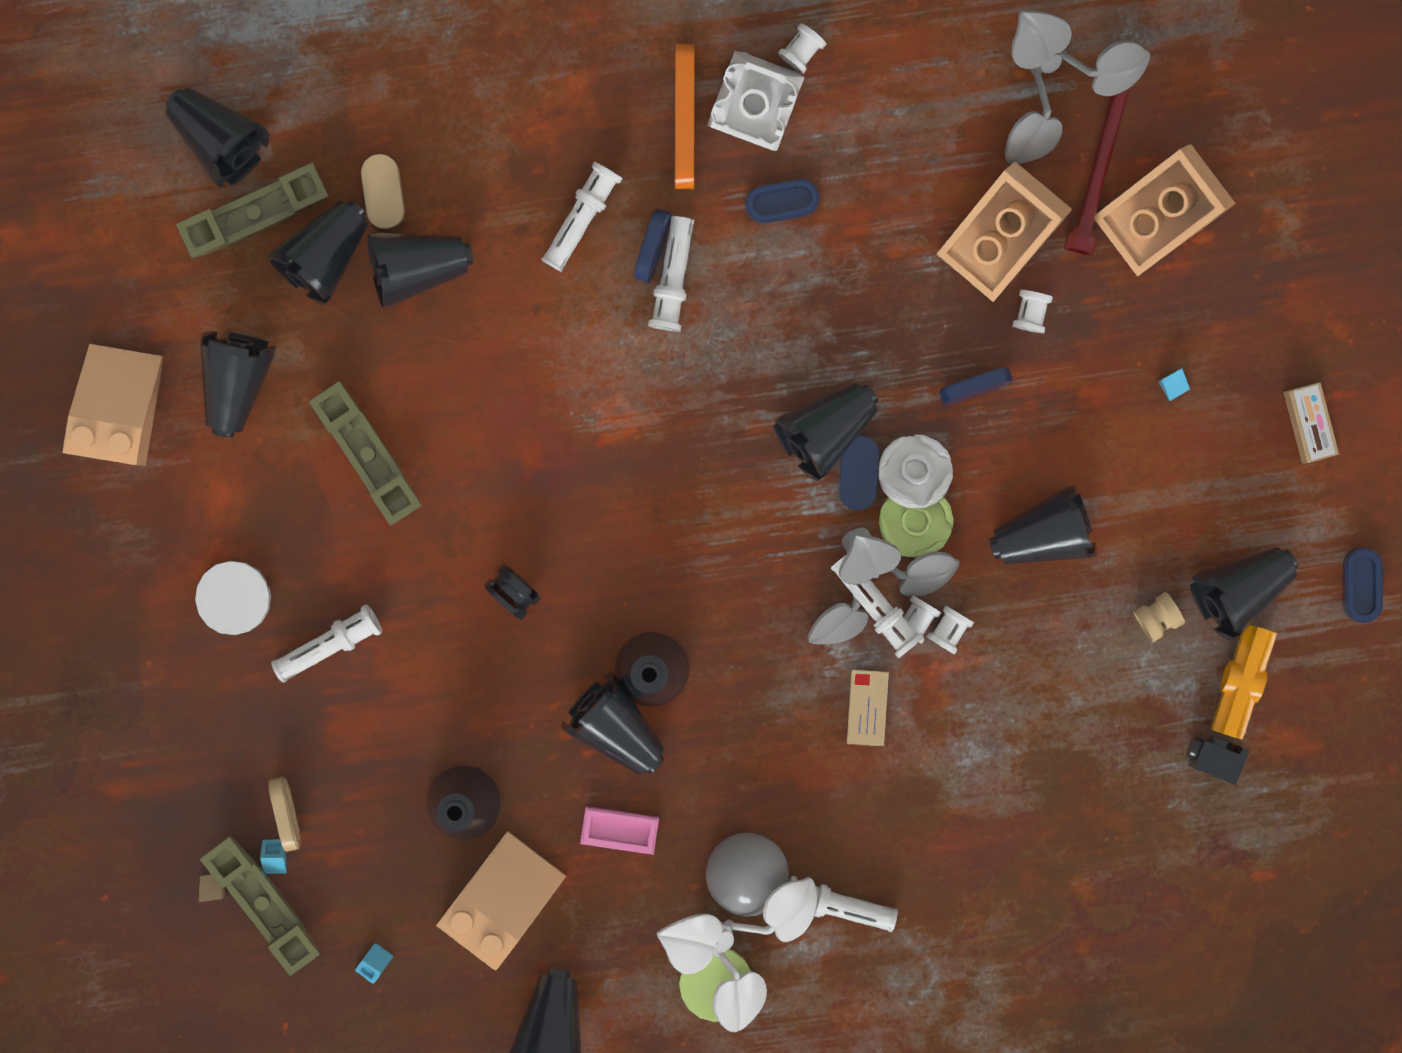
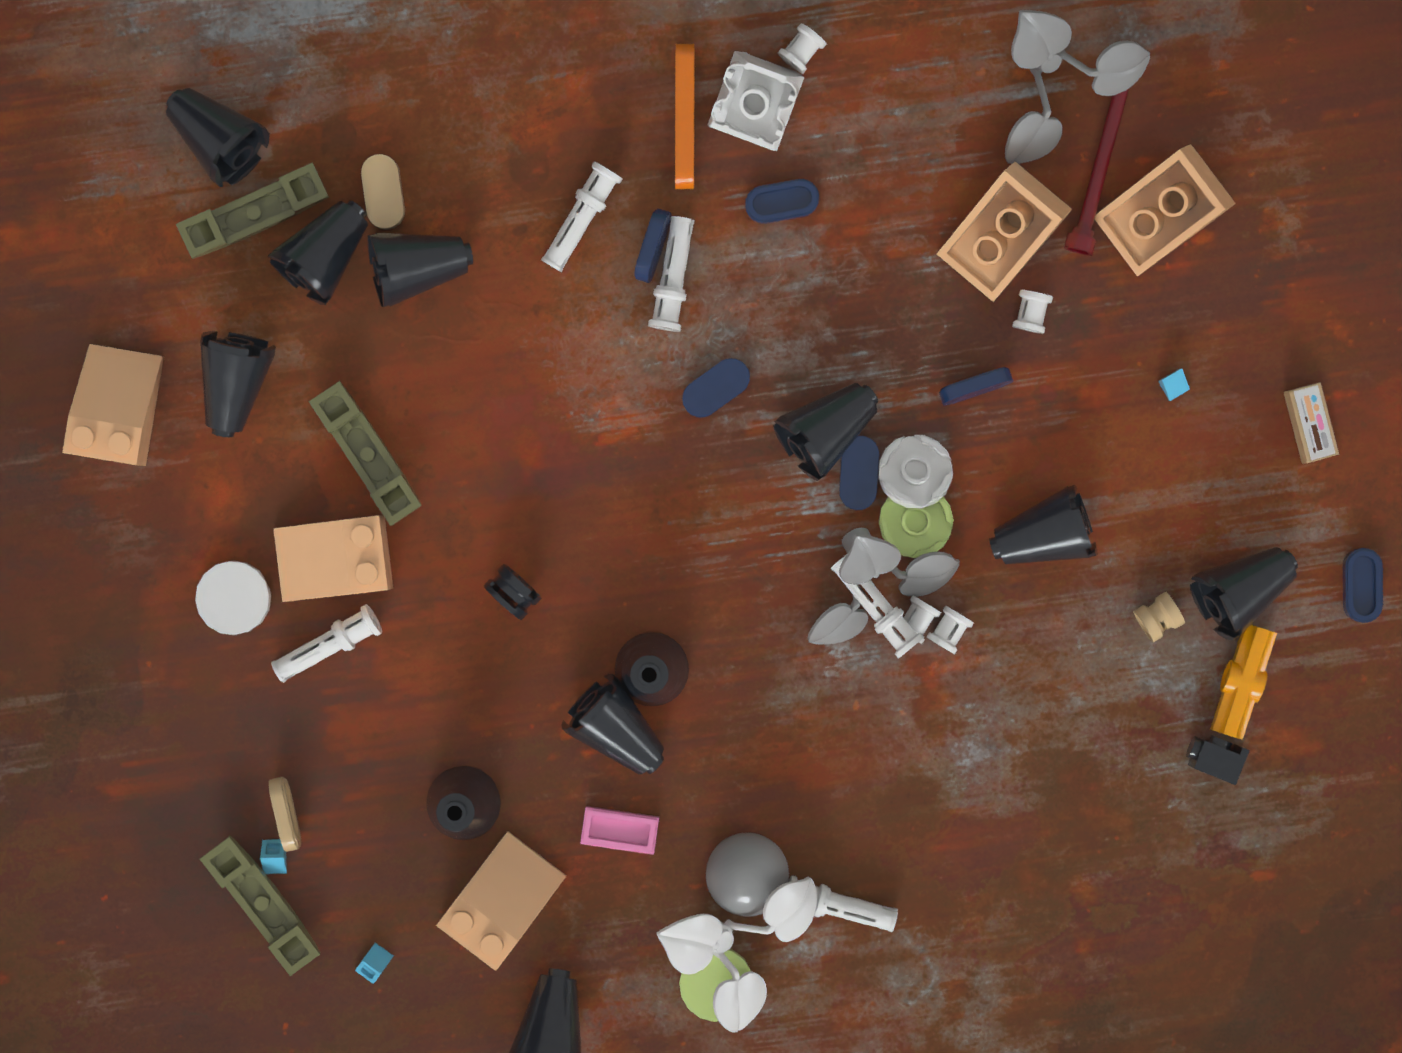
tan piece [199,874,226,902] -> none
tan tile [846,669,889,746] -> none
none -> light nougat slope [273,515,393,602]
none -> dark blue tile [682,358,750,418]

